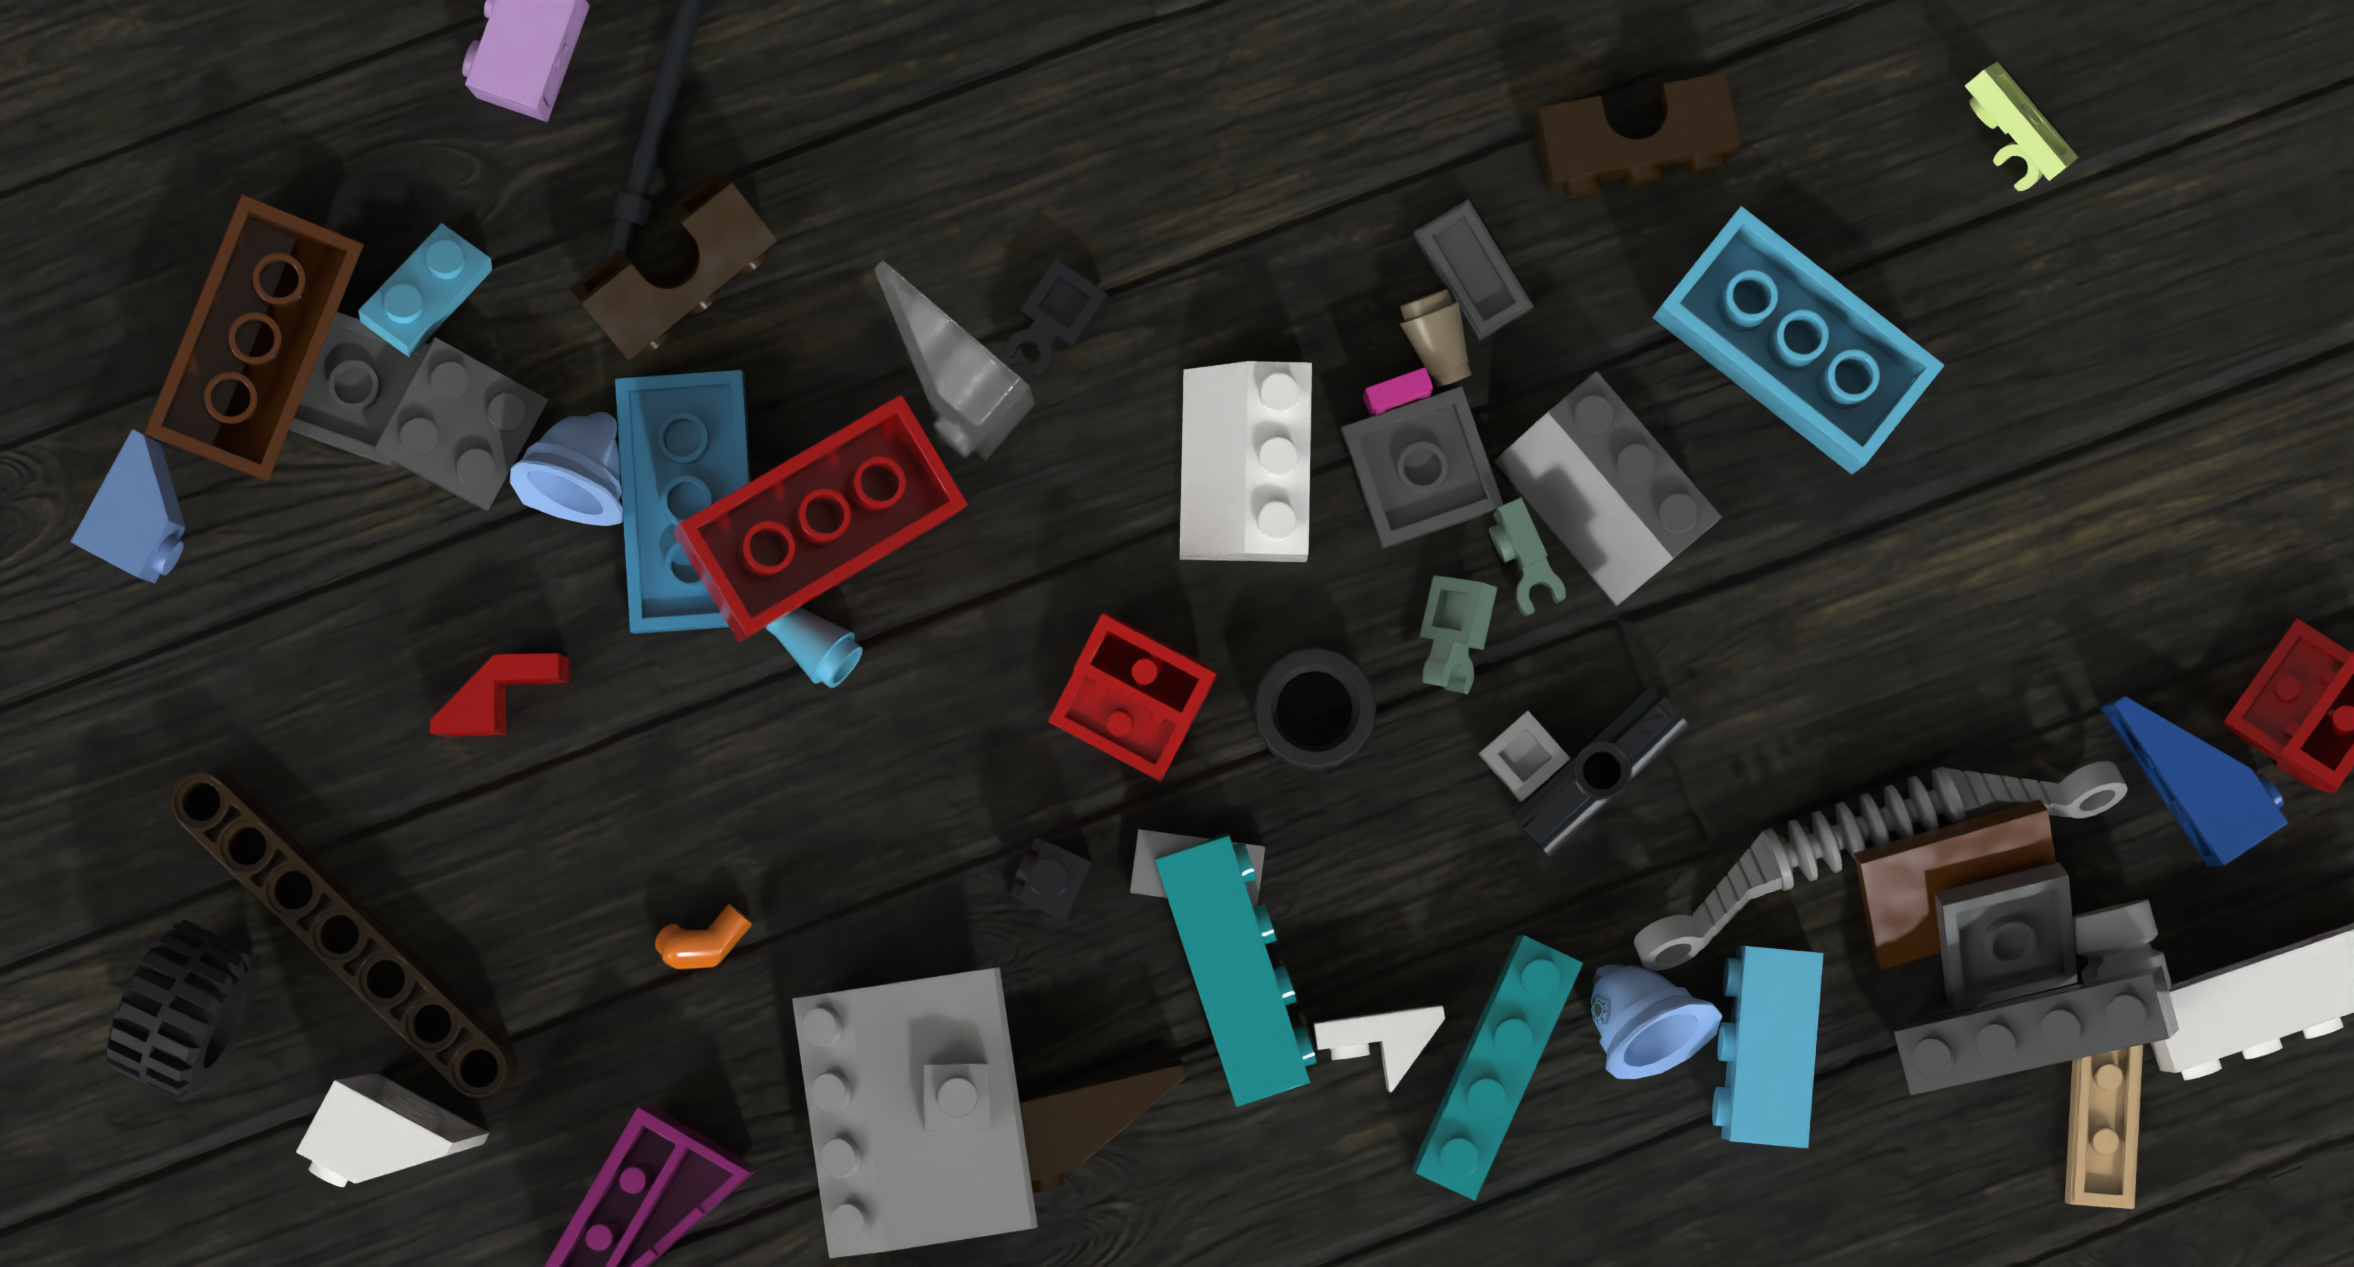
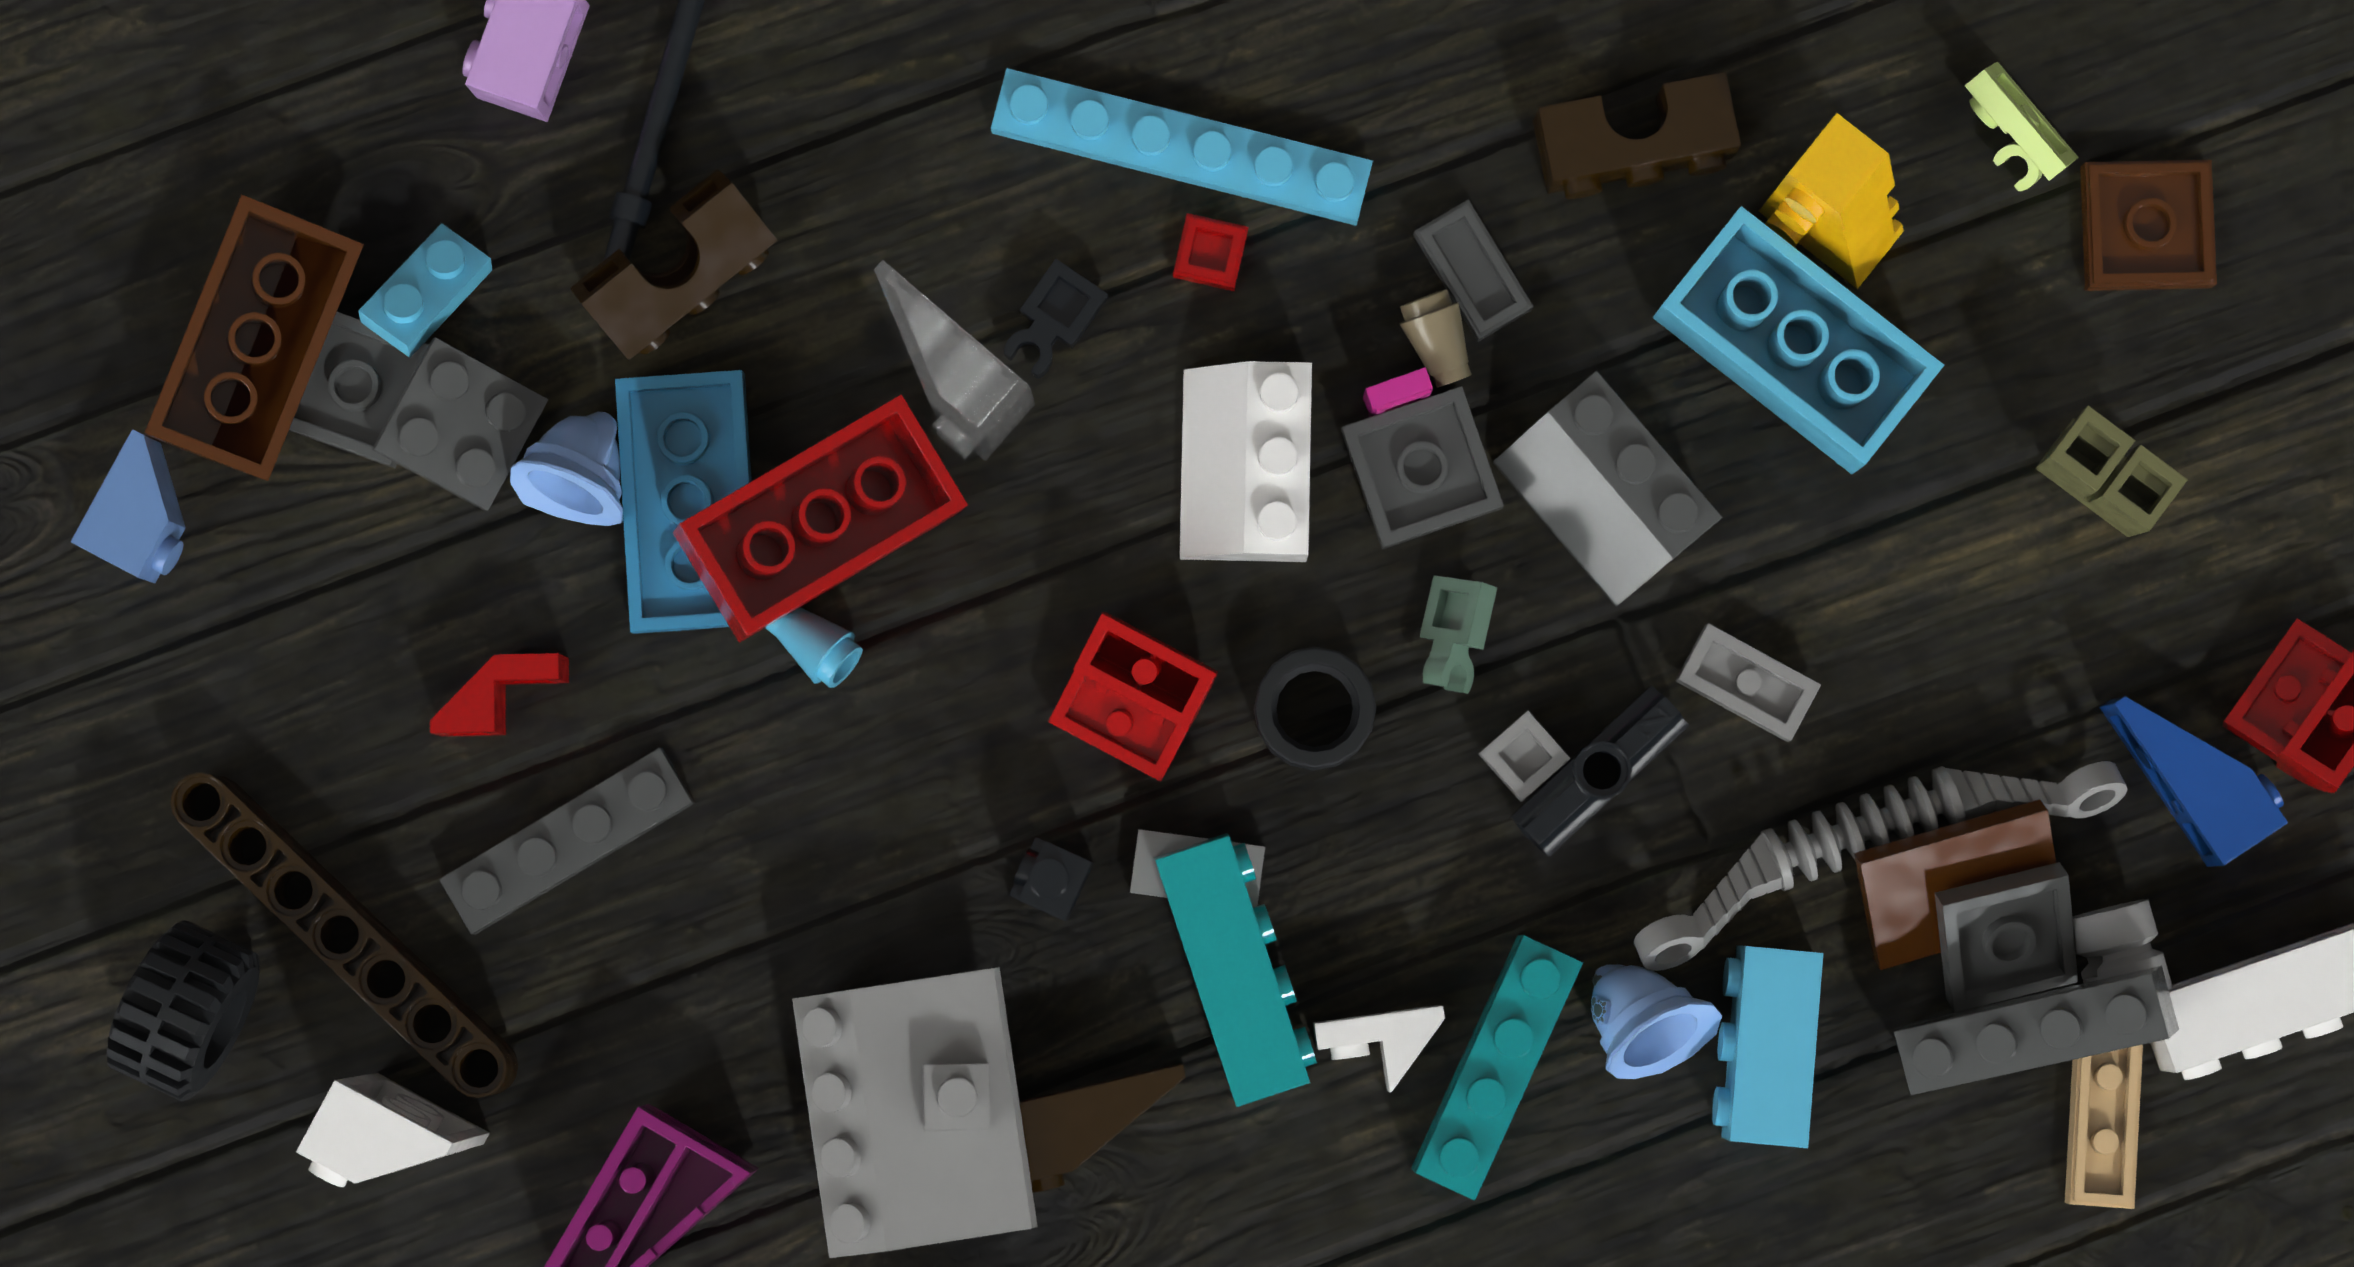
orange arm [655,903,753,969] -> none
sand green plate [1489,497,1566,616] -> none
none -> dark grey plate [439,748,695,934]
none -> medium azure plate [991,68,1373,226]
none -> red tile [1173,213,1249,291]
none -> light grey plate [1675,623,1821,742]
none -> yellow wedge [1759,113,1904,289]
none -> olive hips [2035,406,2188,537]
none -> reddish brown tile [2080,160,2217,291]

